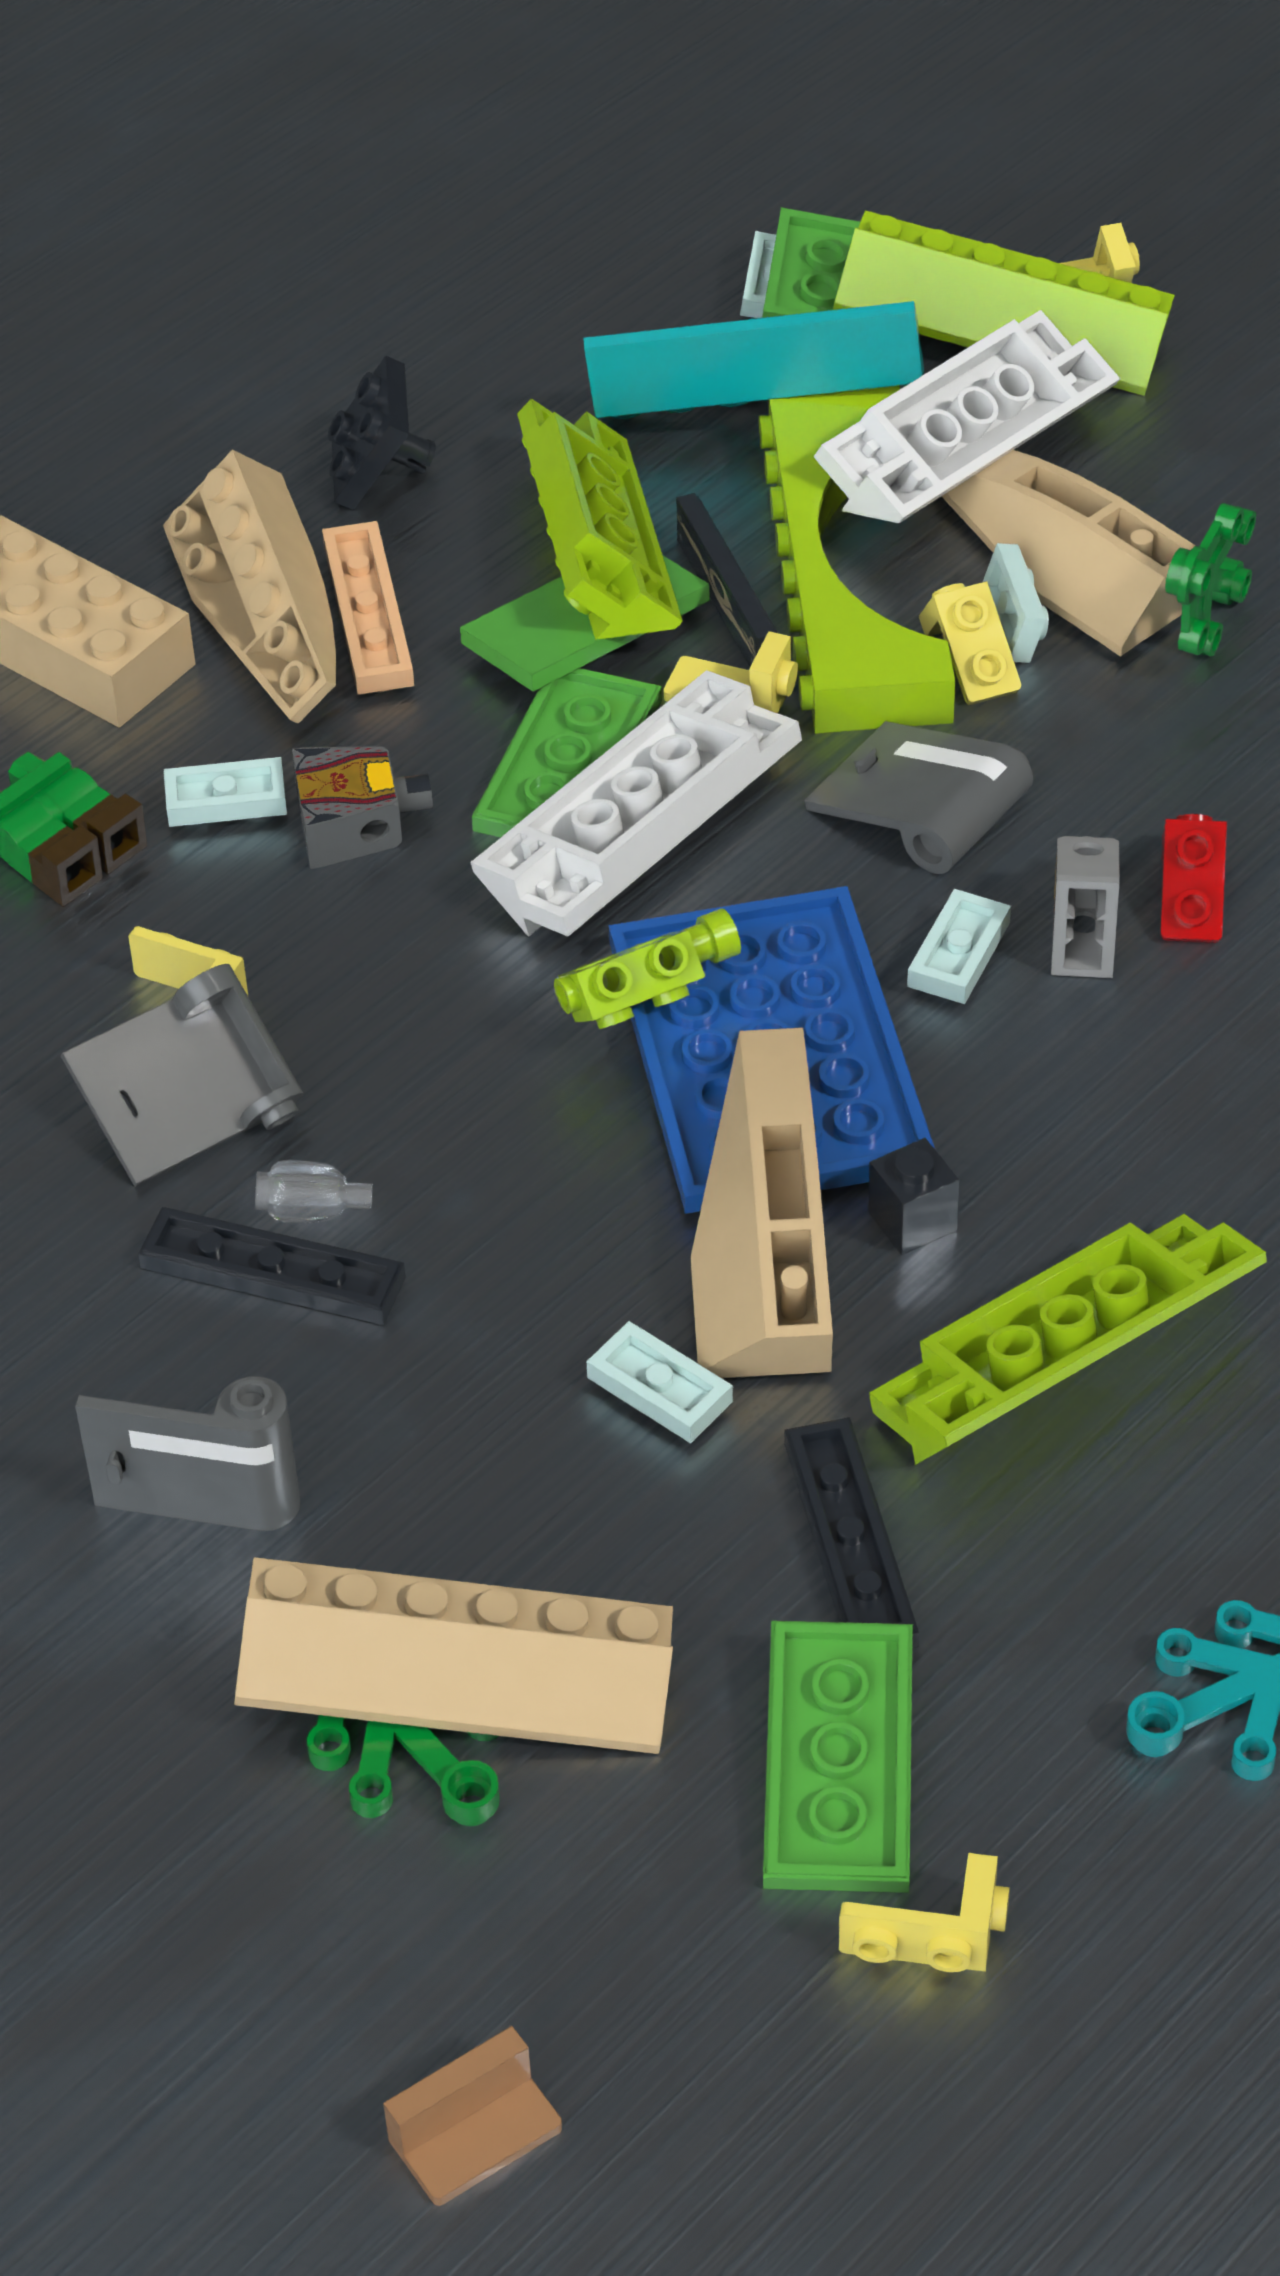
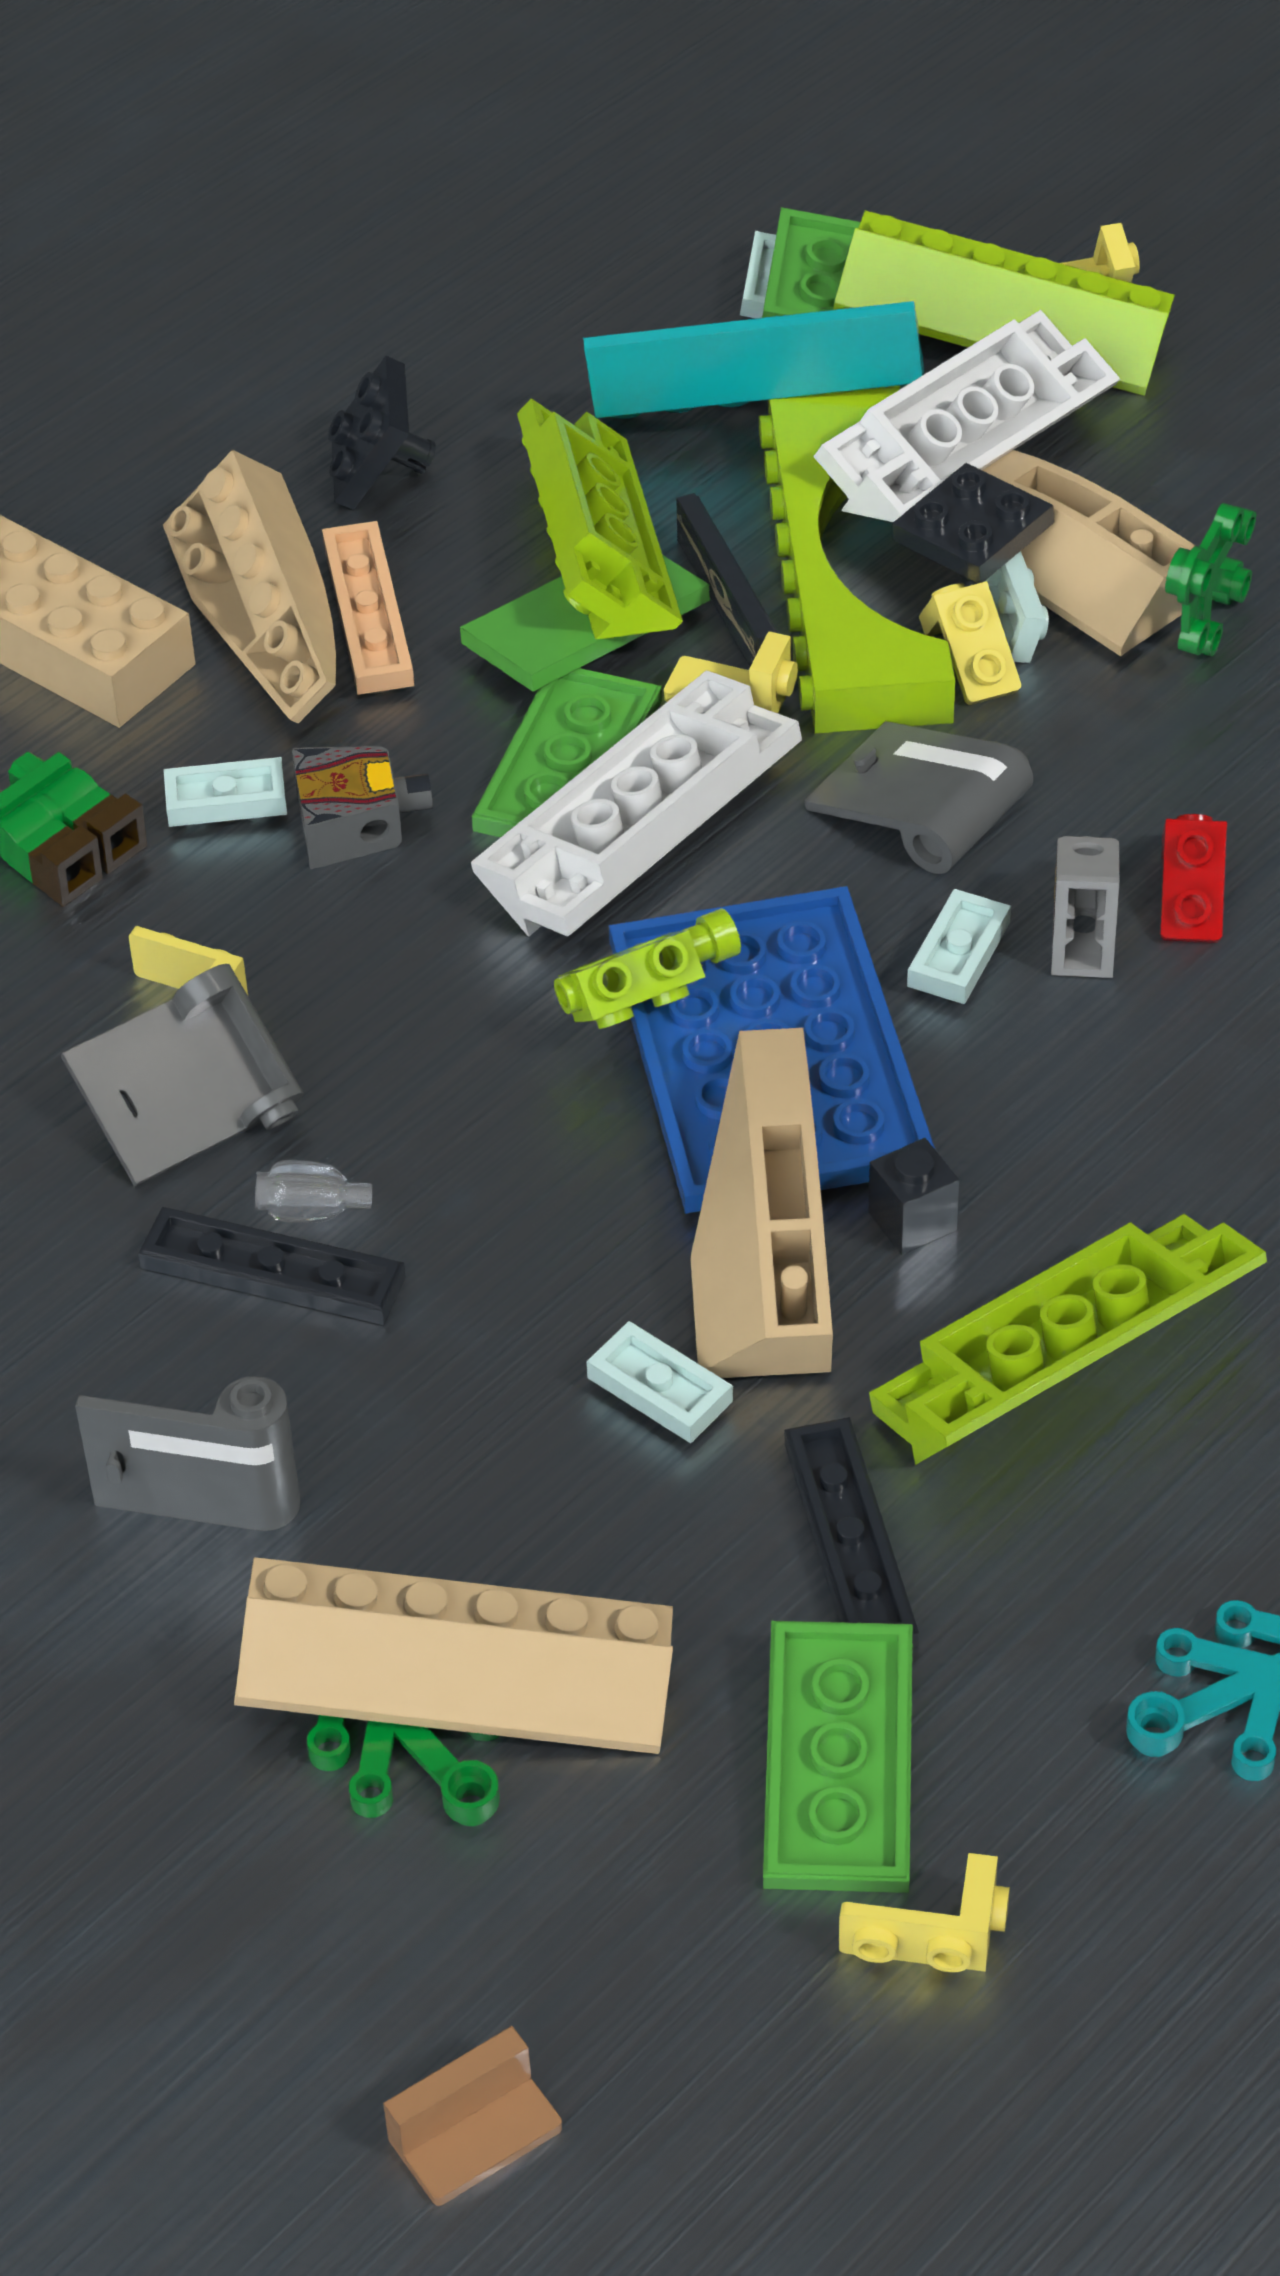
none -> black plate [892,463,1054,586]

